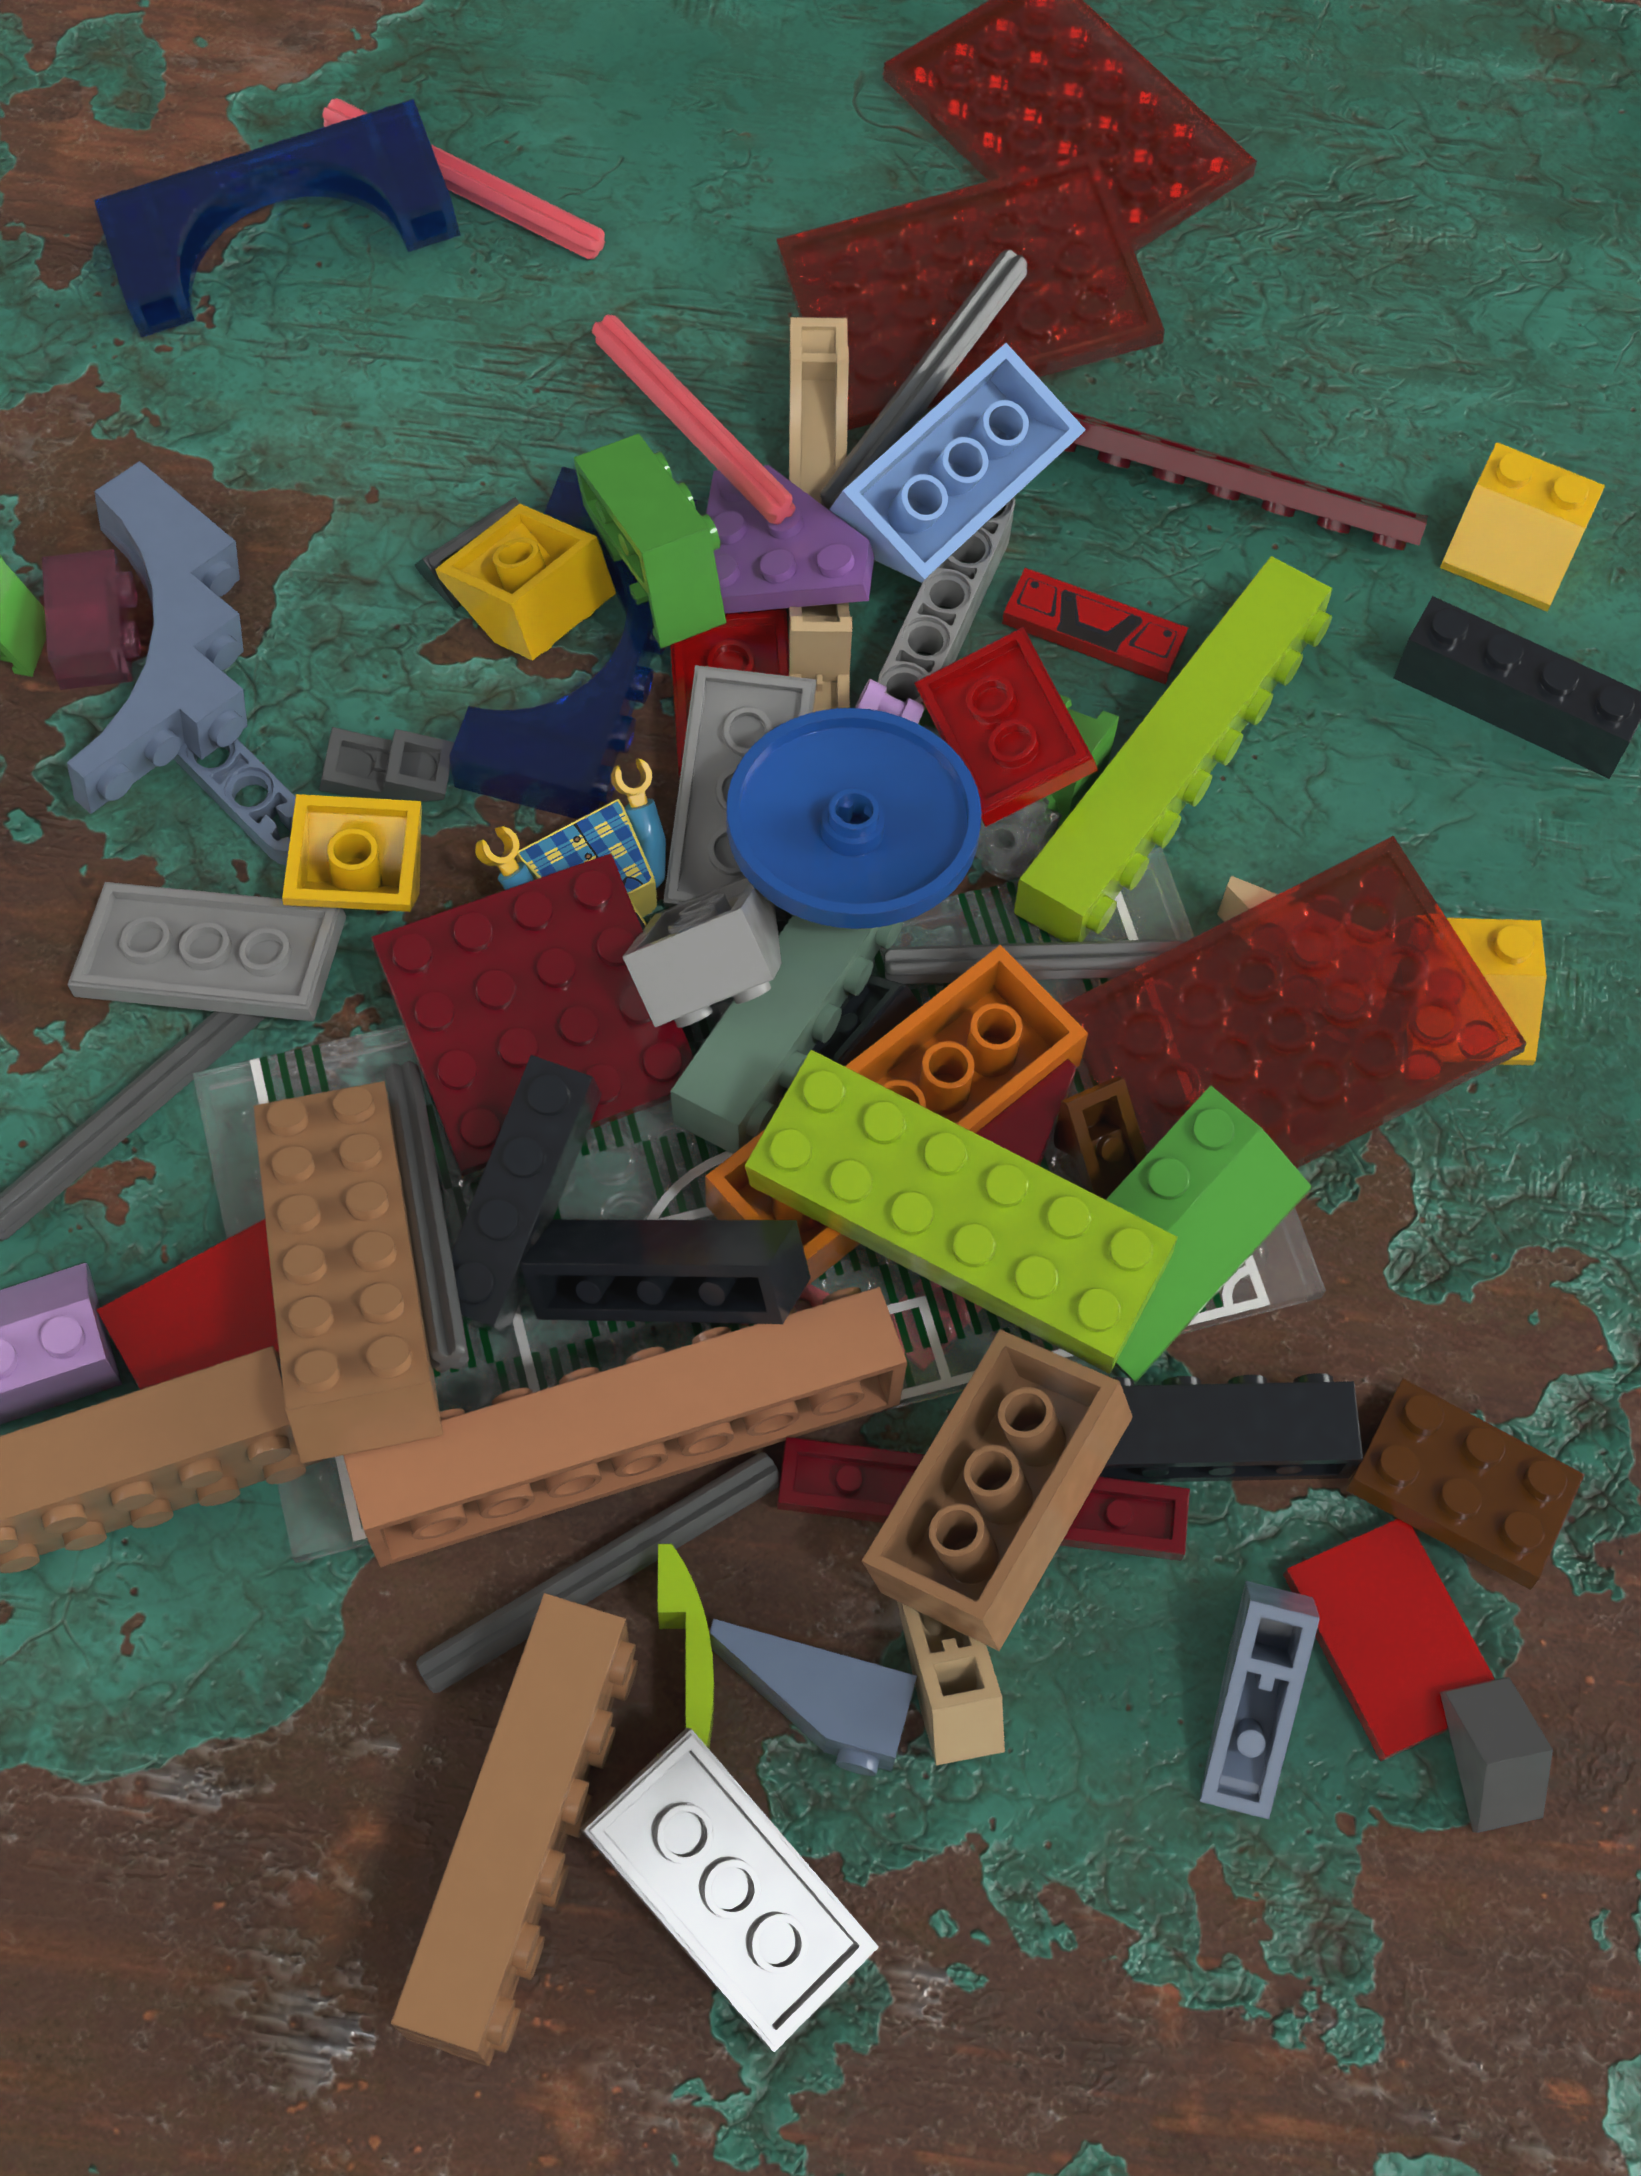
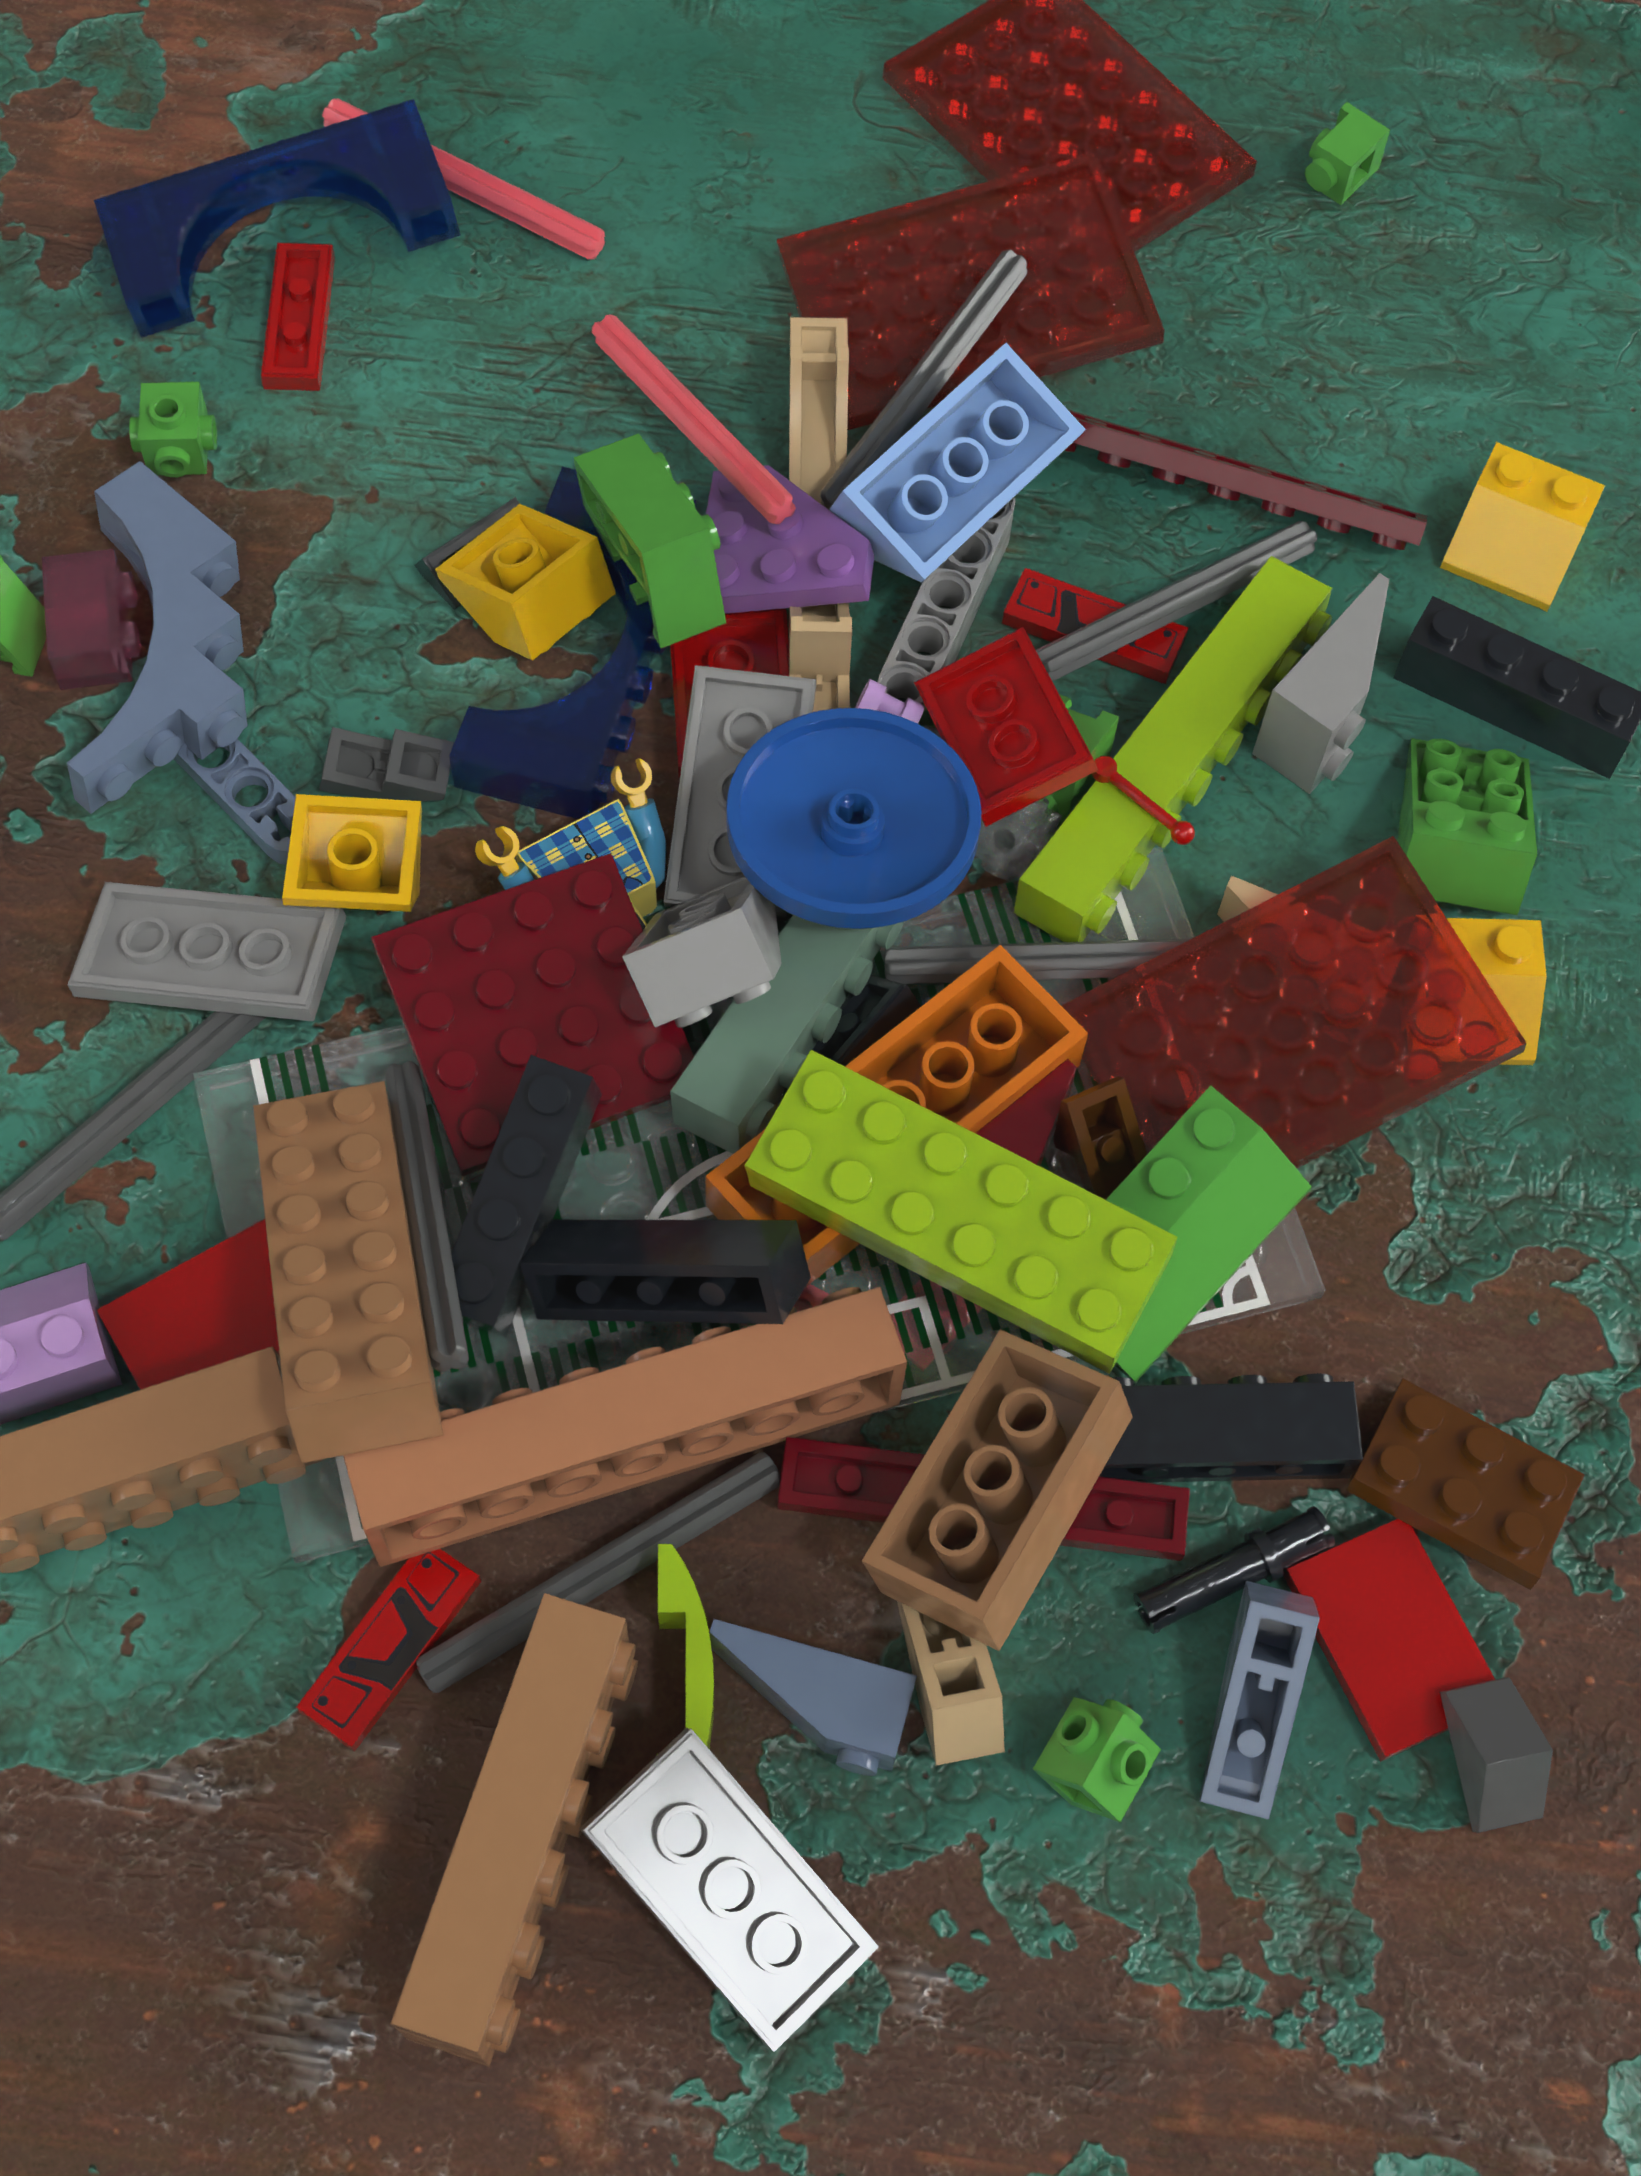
none -> bright green brick [129,382,217,477]
none -> red tile [261,242,335,391]
none -> red tile [296,1549,481,1752]
none -> bright green brick [1033,1697,1161,1822]
none -> dark grey axle [1036,521,1318,682]
none -> red hinge [1092,756,1195,845]
none -> black pin [1133,1506,1335,1634]
none -> light grey slope [1252,573,1389,794]
none -> bright green brick [1305,102,1390,205]
none -> bright green slope [1395,738,1537,915]

